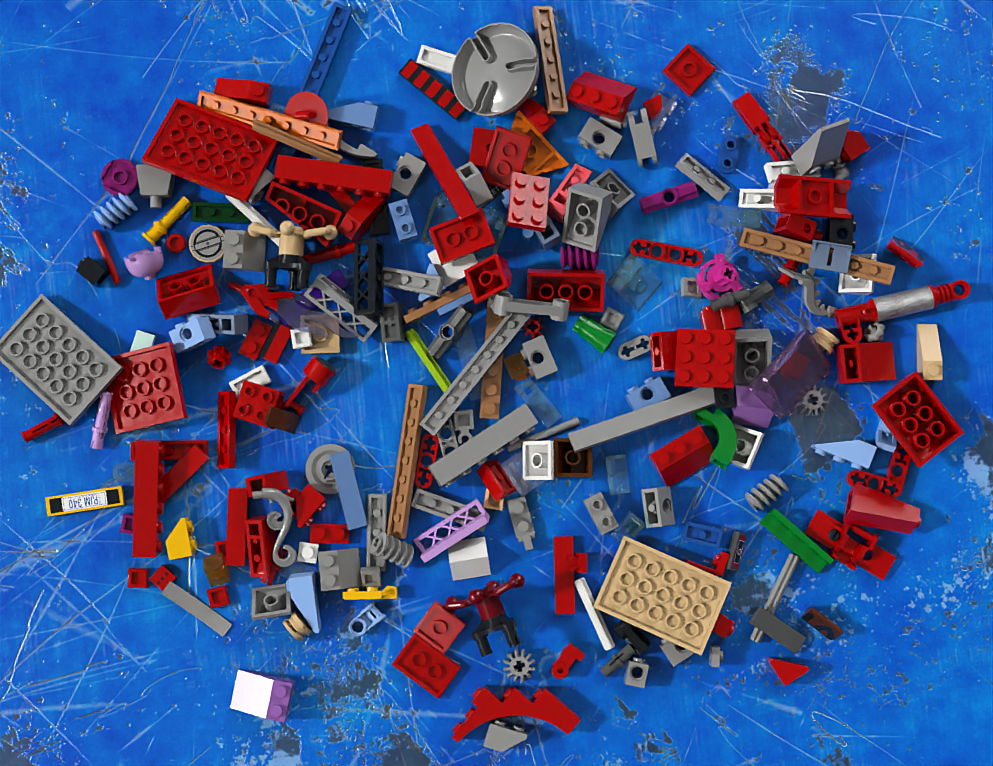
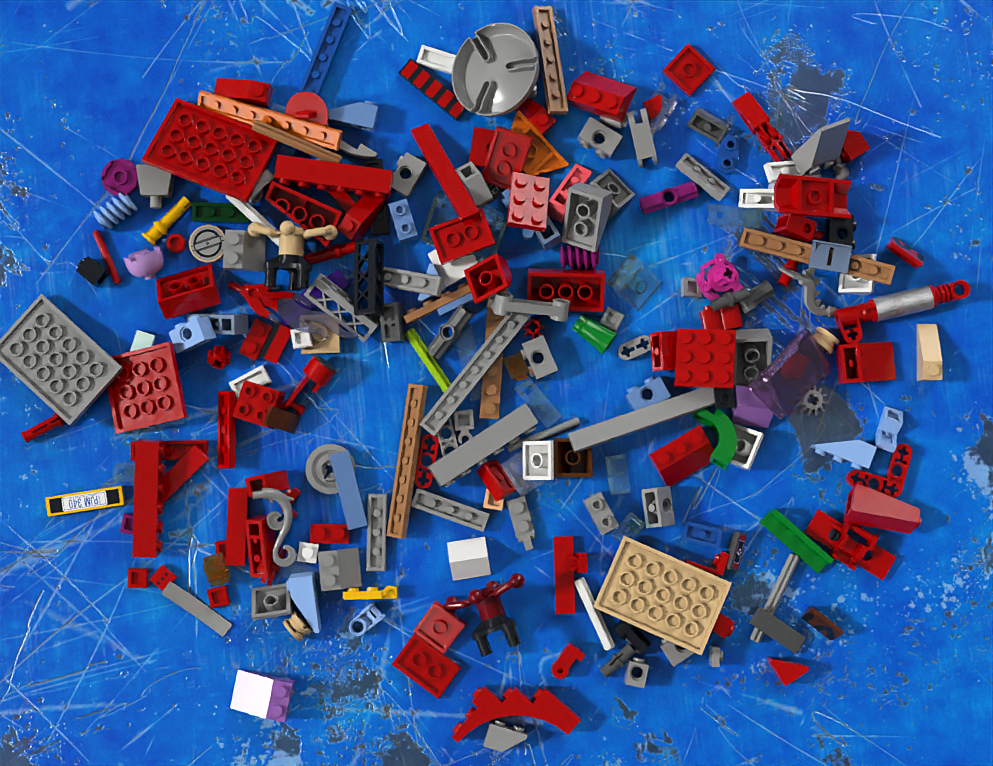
lavender pin [90,391,113,450] -> none
yellow slope [166,517,197,560] -> none
red slope [295,484,327,528] -> none
light grey tile [361,566,382,587] -> none
light grey piece [370,532,414,568] -> none
lavender fence [413,498,490,563] -> none
light grey gear [503,649,535,682] -> none
red beam [629,239,703,268] -> none
light grey piece [745,474,789,513] -> none
light grey piece [863,322,885,342] -> none
red slope [871,371,964,468] -> none
none -> dark grey slope [687,107,730,144]

